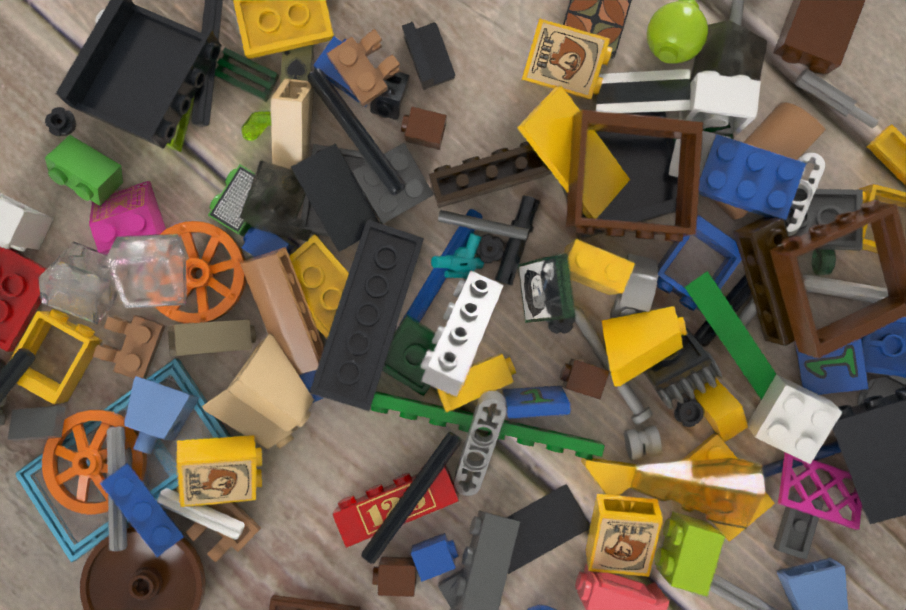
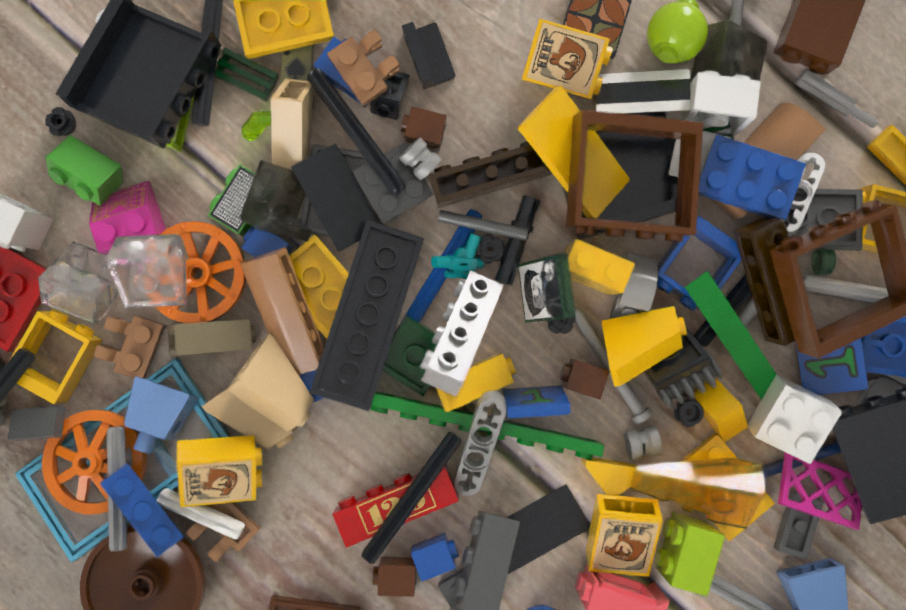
none -> light grey wheel [399,137,441,180]

